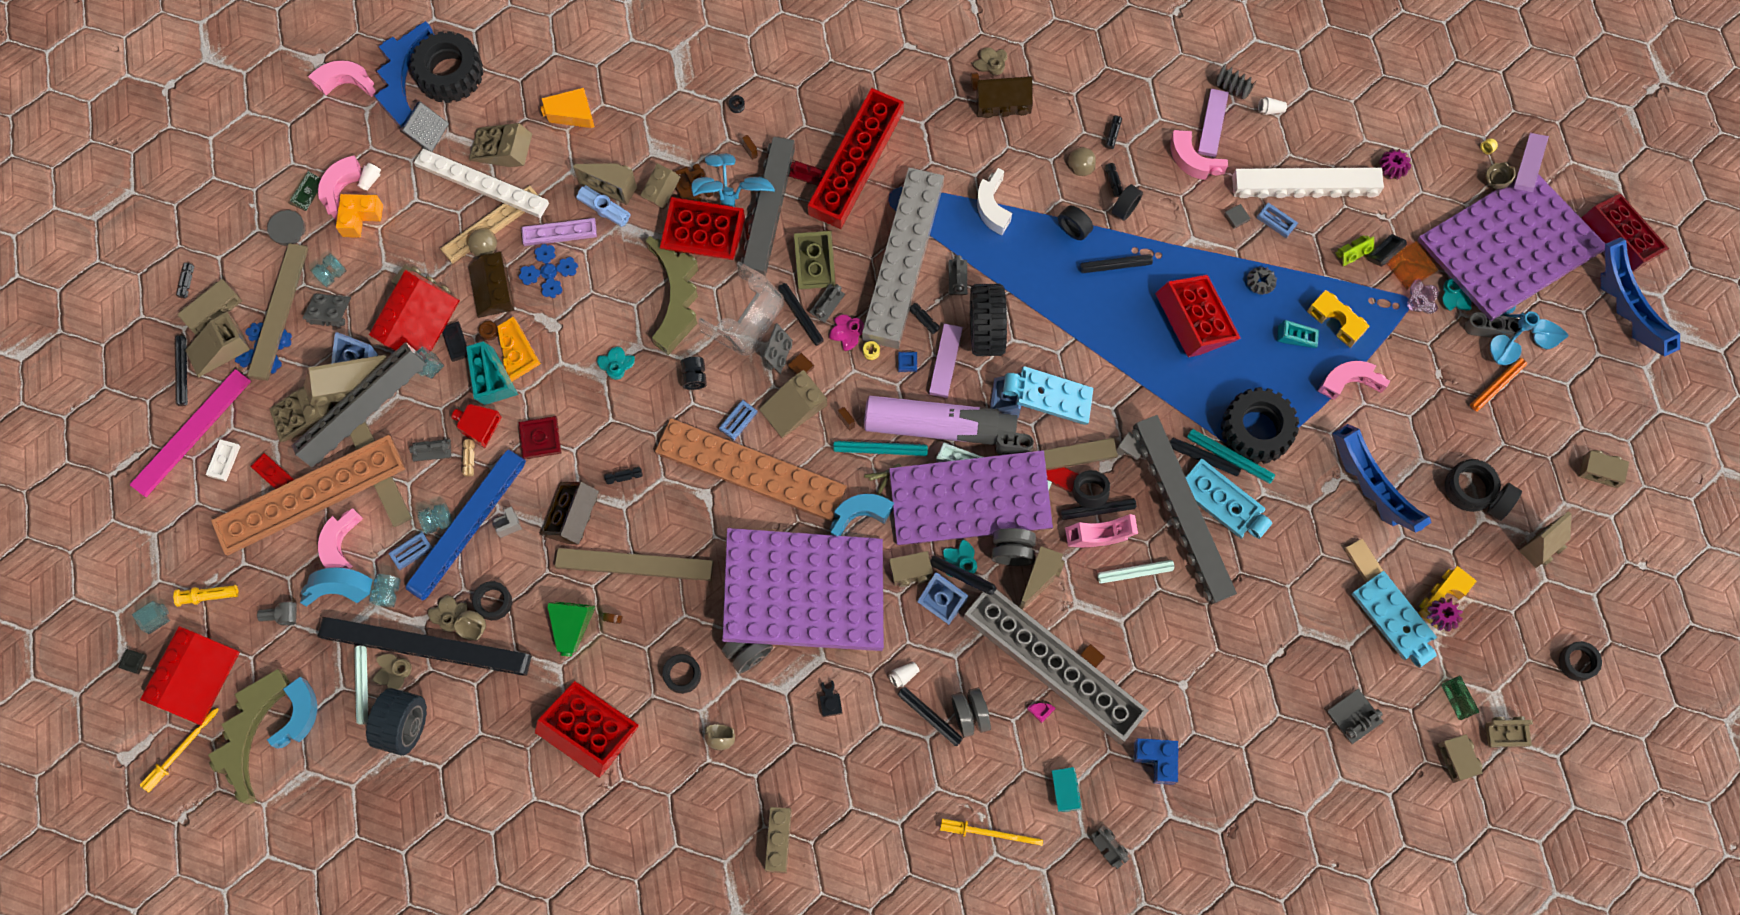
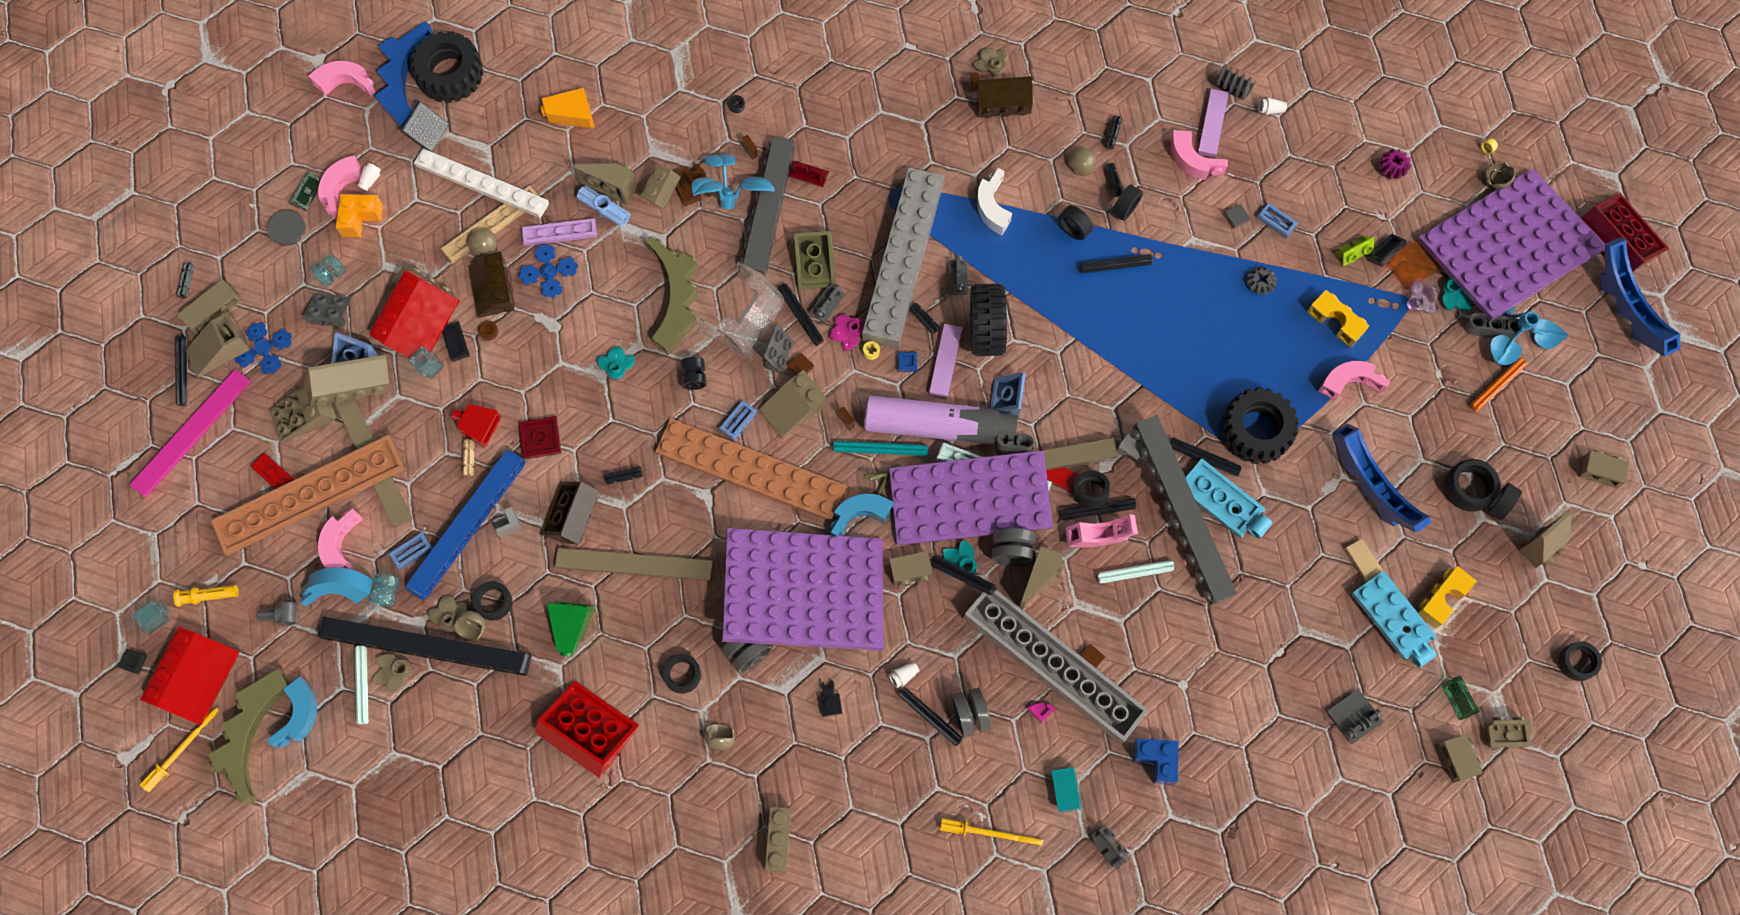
white plate [206,439,241,481] -> none
dark tan tile [247,244,308,381] -> none
dark grey brick [291,342,426,467] -> none
black wheel [366,688,427,756] -> none
dark grey hinge [409,439,451,462] -> none
clear light blue wheel [418,502,452,534] -> none
teal wedge [466,341,519,405] -> none
dark tan slope [469,123,532,167] -> none
light orange wing [497,317,541,381] -> none
reddish brown tile [602,613,623,624] -> none
red slope [660,197,745,260] -> none
red brick [808,88,904,229] -> none
medium blue slope [917,572,968,625] -> none
medium azure hinge [1003,366,1093,425] -> none
red slope [1155,275,1240,357] -> none
teal axle [1187,429,1275,484] -> none
white brick [1232,168,1384,198] -> none
teal slope [1277,320,1319,348] -> none
magenta gear [1427,597,1463,632] -> none
lavender tile [1514,133,1549,192] -> none

